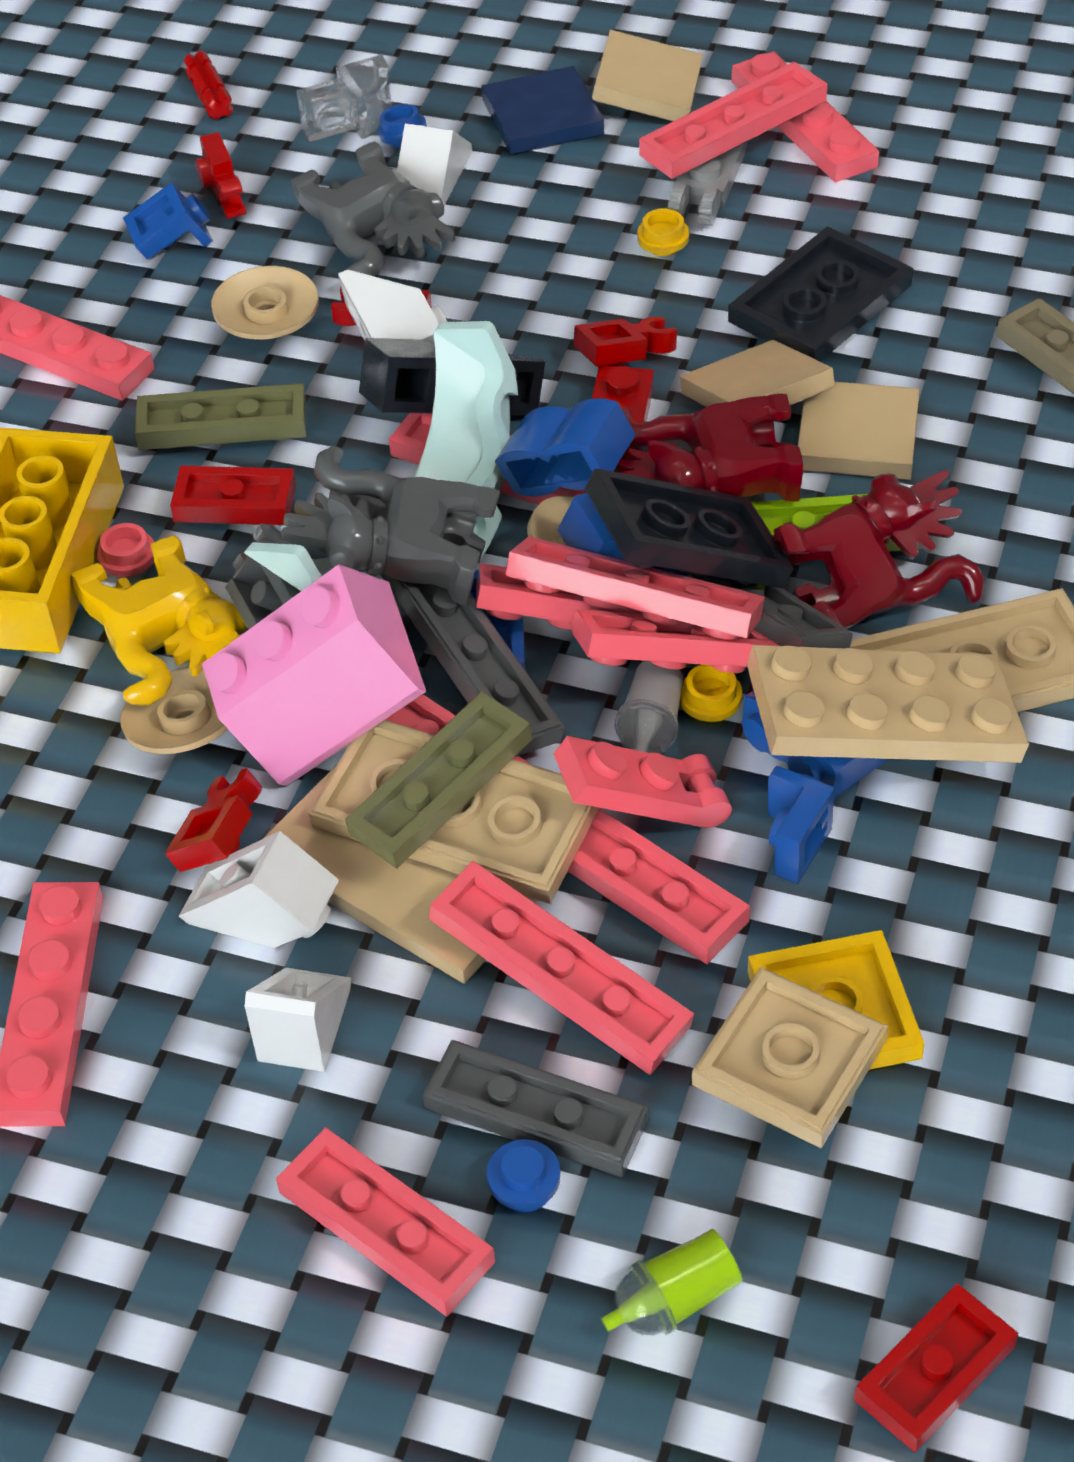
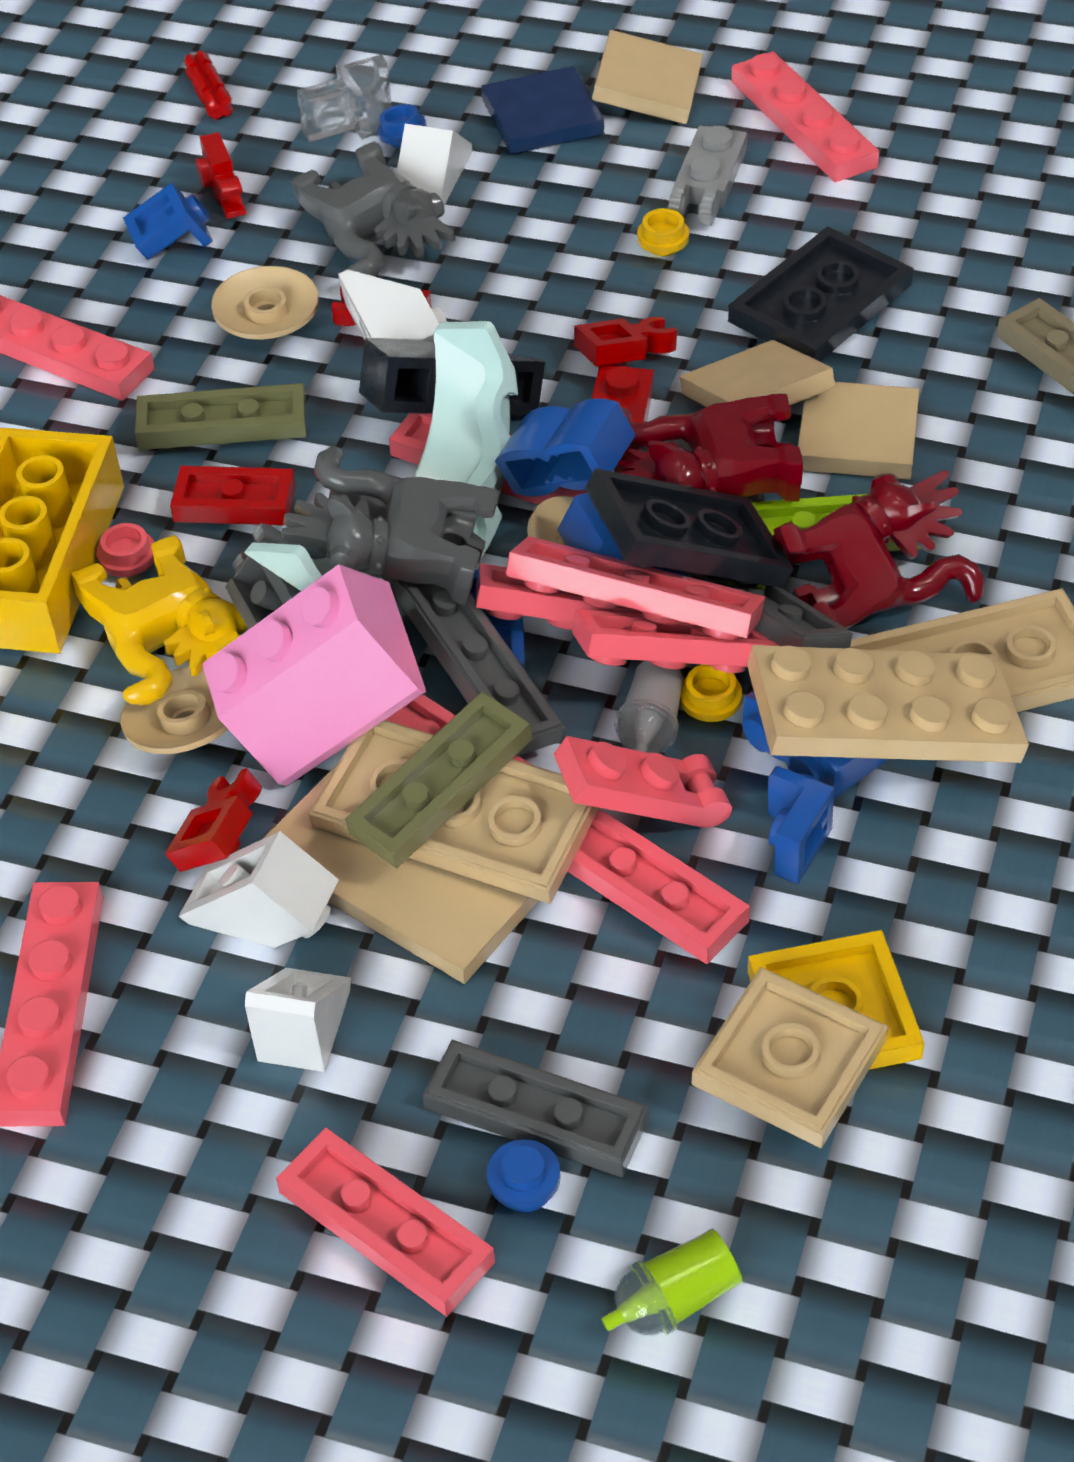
coral plate [429,861,694,1075] -> none
coral plate [639,62,827,179] -> none
red plate [854,1283,1019,1453] -> none

